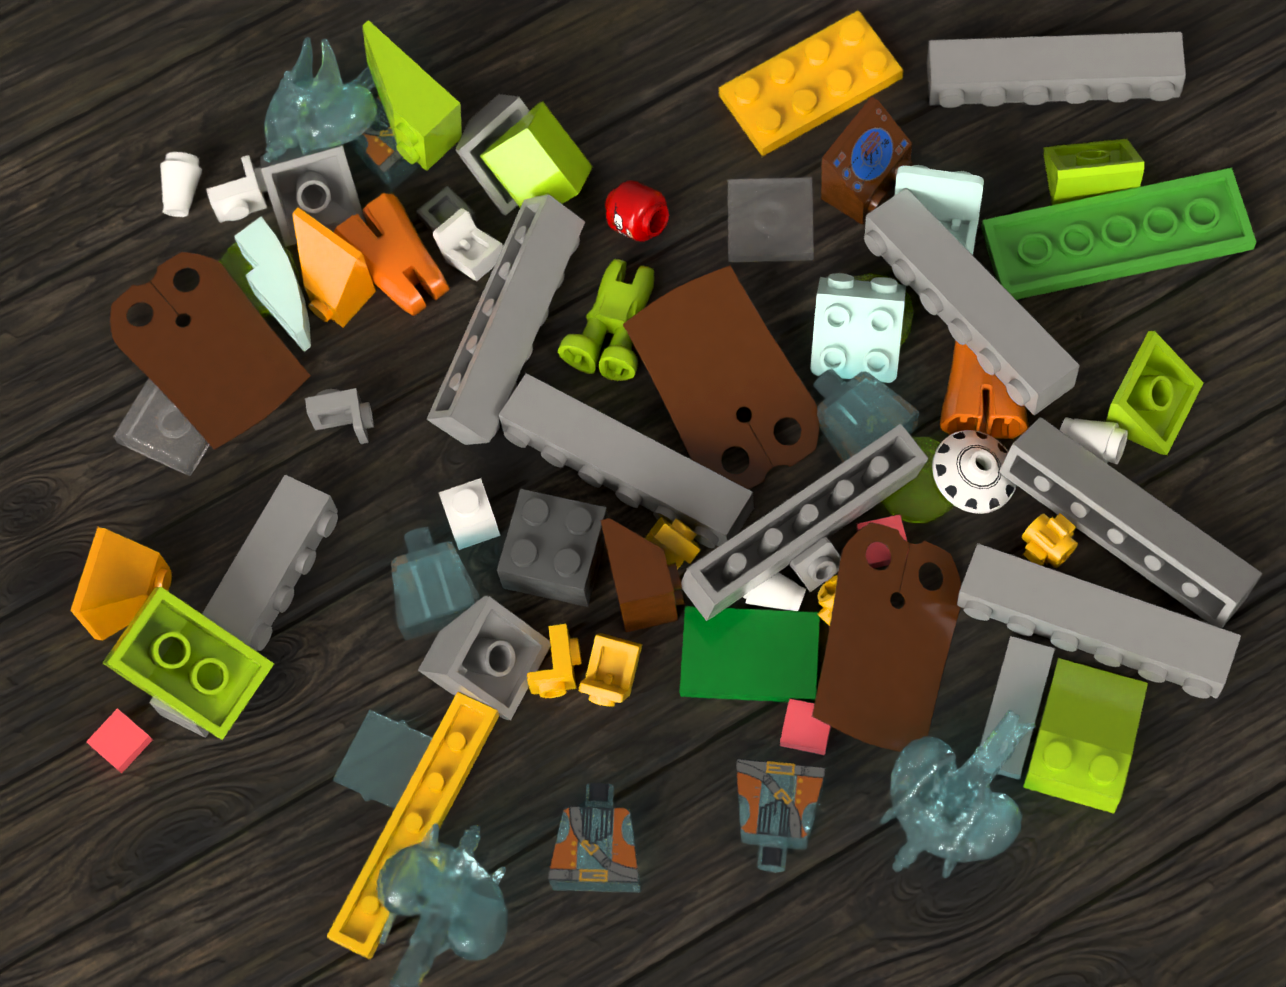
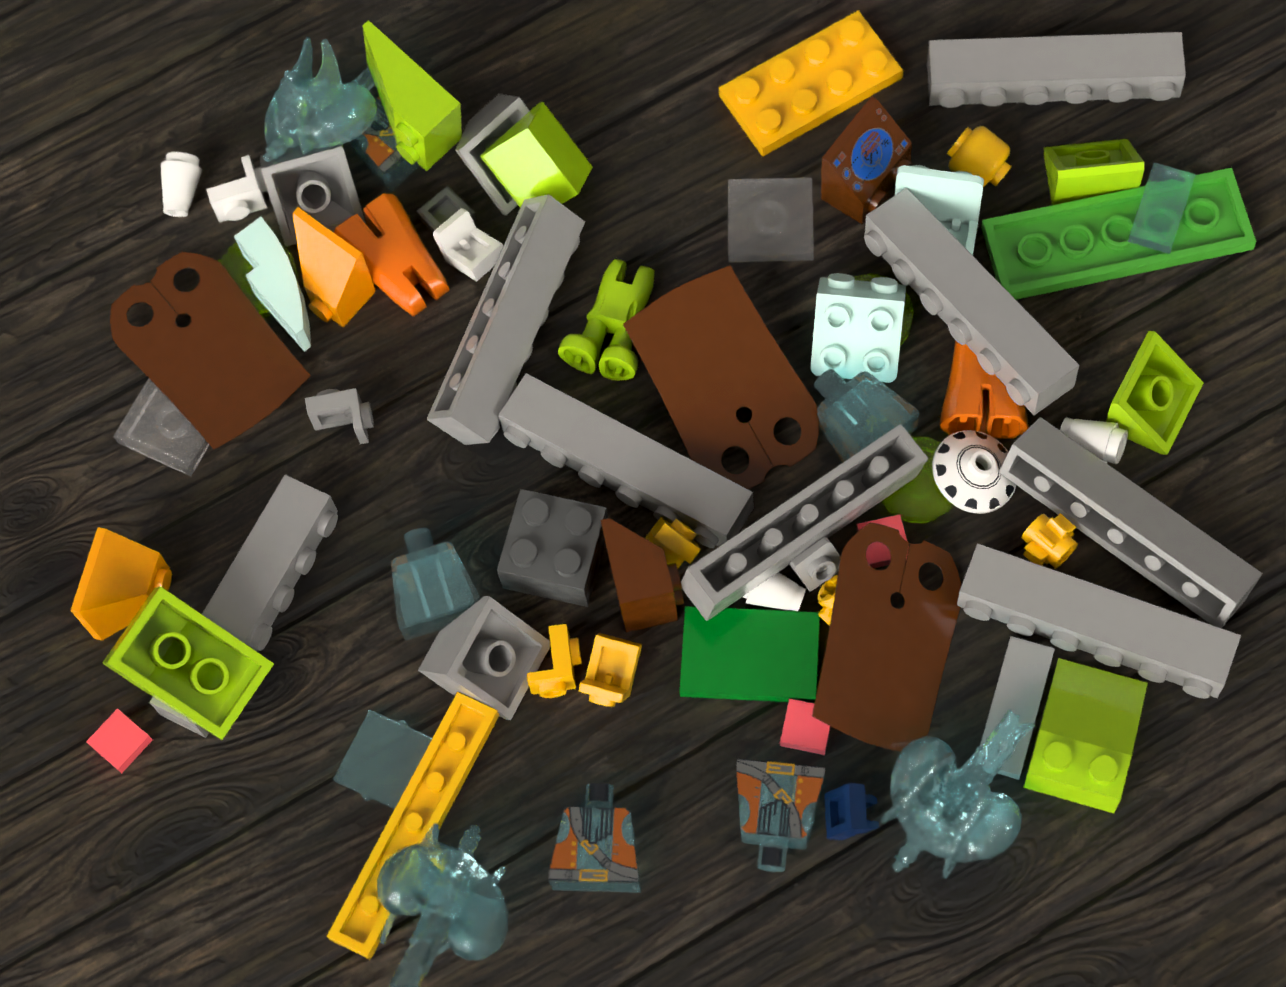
white brick [439,478,500,550] -> none
red head [605,180,669,242] -> none
none -> dark blue tile [824,783,879,841]
none -> yellow head [947,126,1012,187]
none -> clear light blue tile [1128,162,1196,254]

